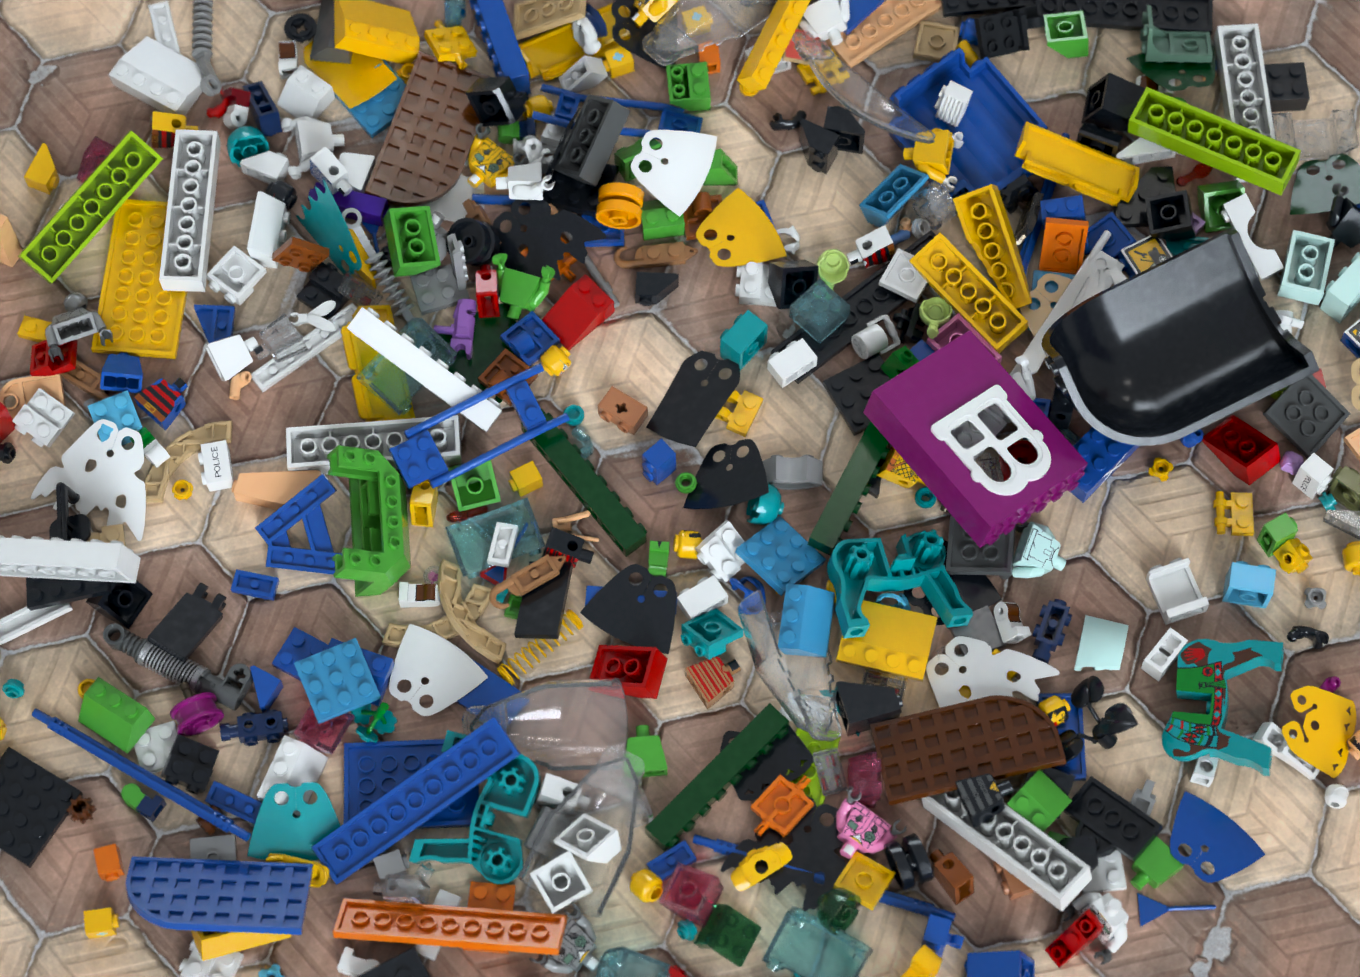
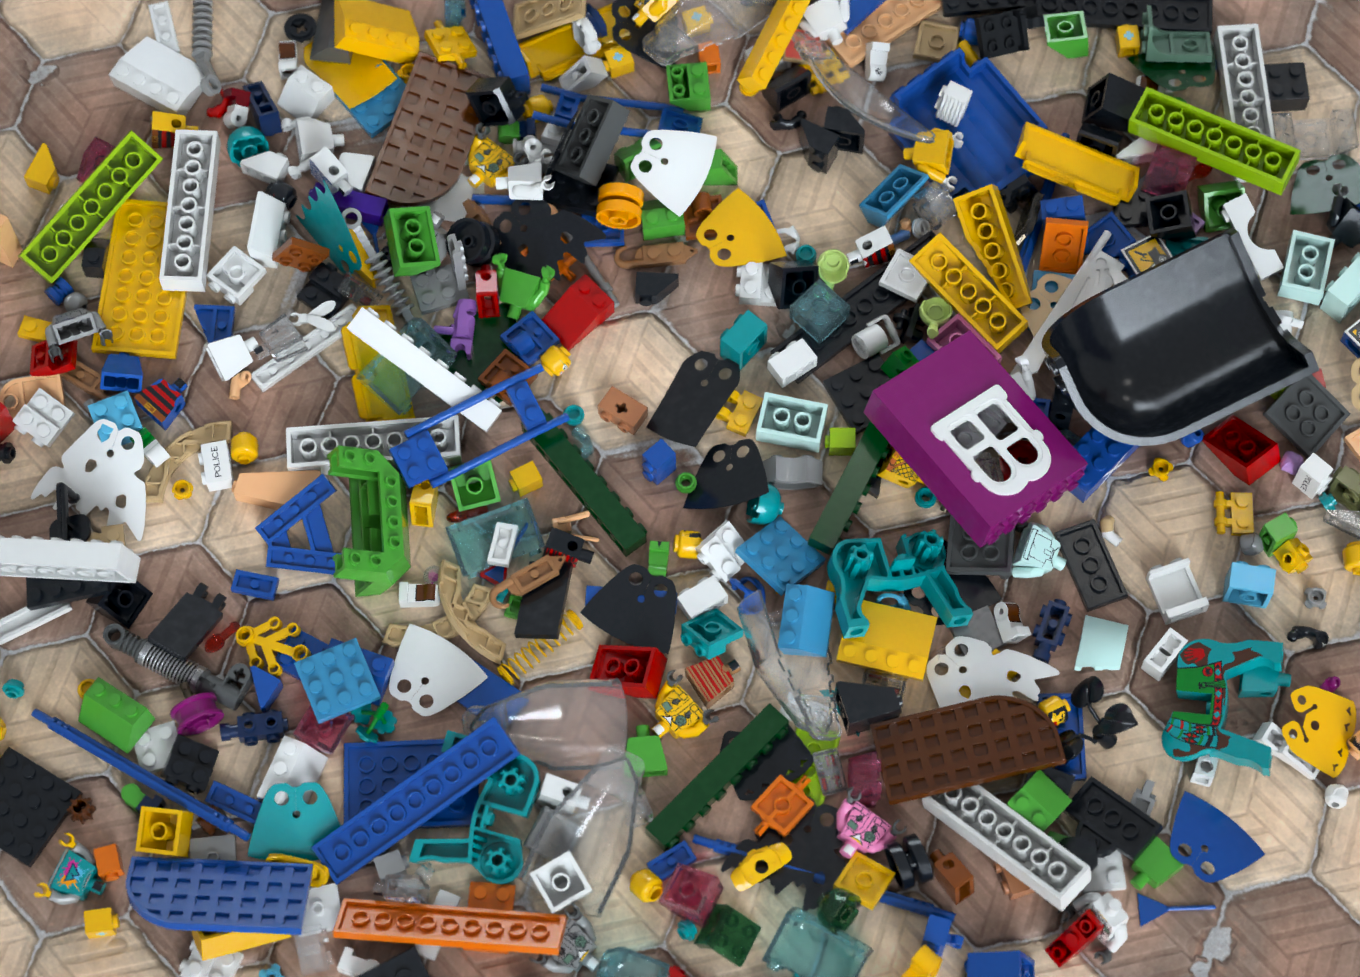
white slope [554,813,622,863] -> none
black torso [955,773,1013,827] -> none
none -> torso [34,833,106,905]
none -> blue wheel [44,277,74,306]
none -> black slope [81,238,110,278]
none -> yellow slope [135,806,194,857]
none -> clear red piece [205,621,240,653]
none -> yellow head [230,432,258,465]
none -> yellow plant [236,616,311,677]
none -> clear brick [294,924,333,976]
none -> white plate [299,883,341,937]
none -> yellow torso [651,670,719,739]
none -> light aqua brick [756,392,828,453]
none -> black slope [762,65,811,113]
none -> teal plate [796,245,817,263]
none -> lime brick [825,428,856,456]
none -> white leg [865,42,890,82]
none -> black tile [1054,519,1128,612]
none -> arm [1100,515,1123,547]
none -> yellow brick [1115,24,1141,58]
none -> clear pink slope [1141,144,1197,196]
none -> teal torso [1238,666,1291,698]
none -> light grey piece [1240,532,1264,556]

